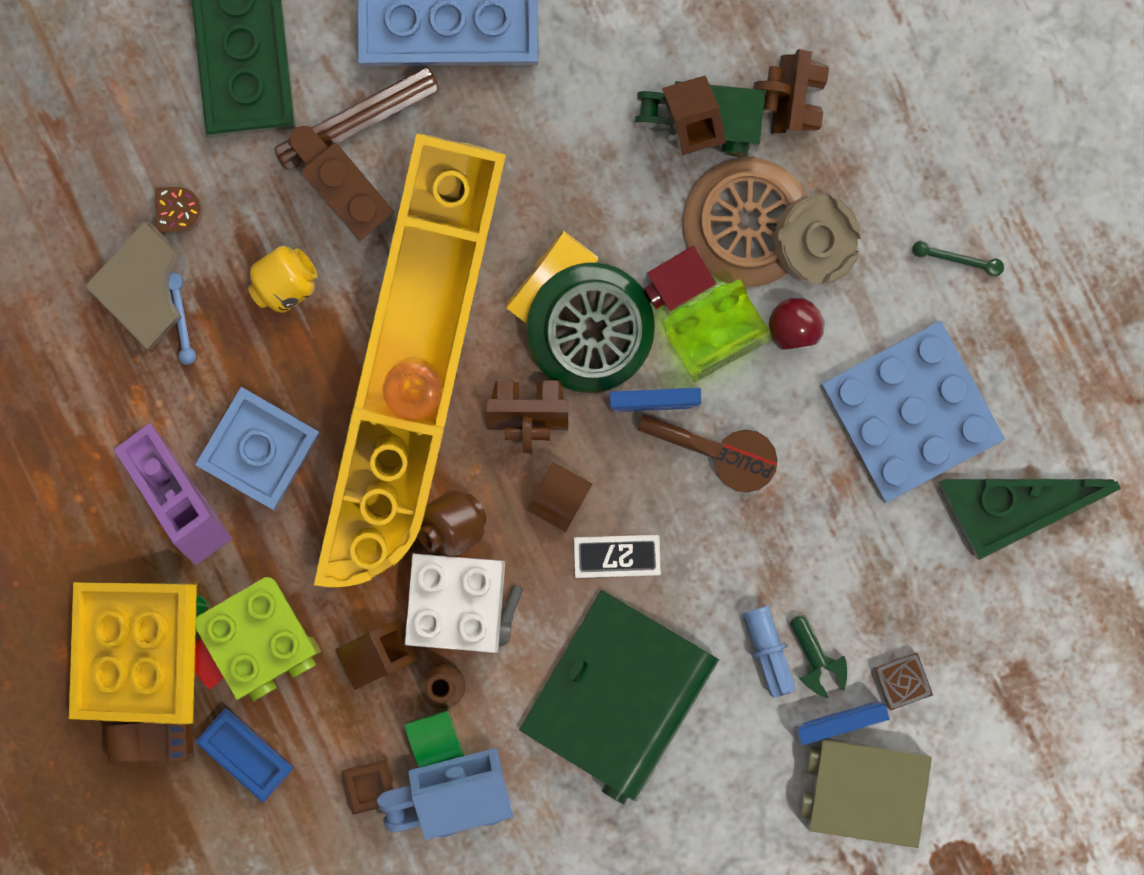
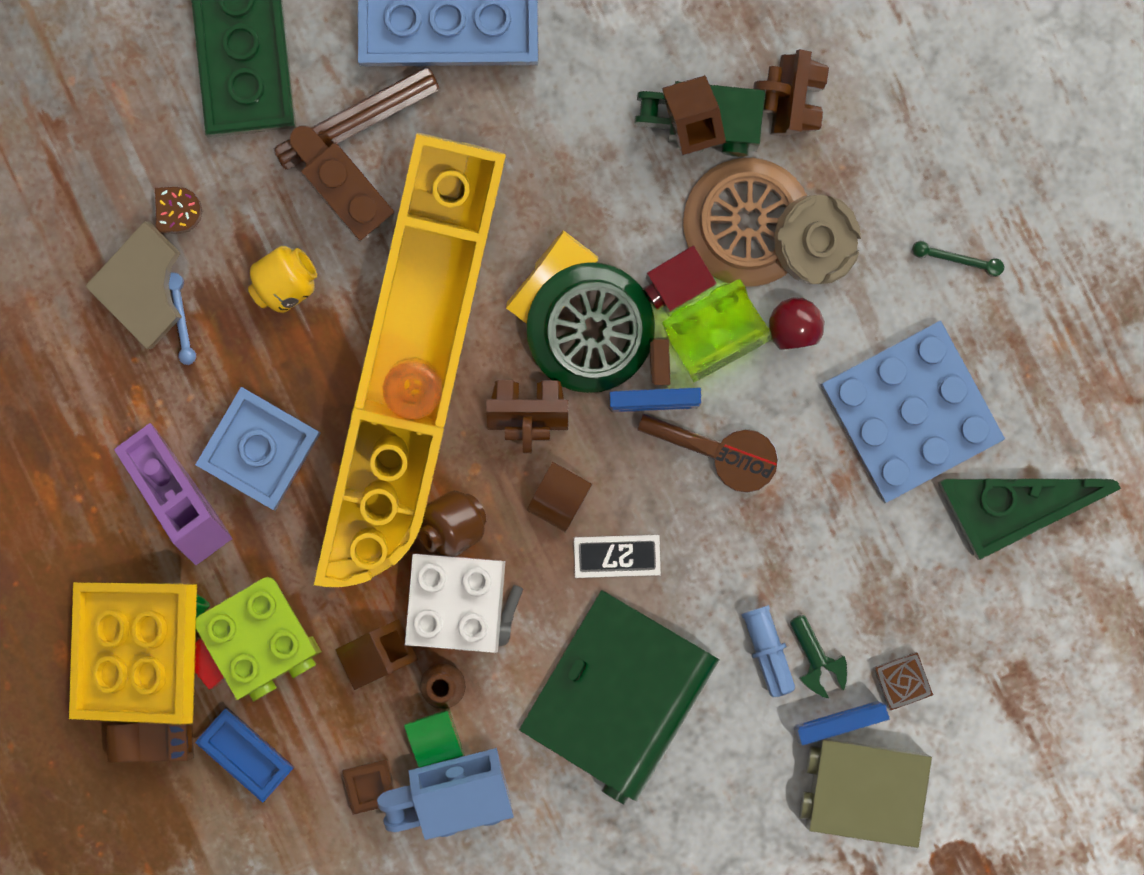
none -> reddish brown tile [649,337,671,385]

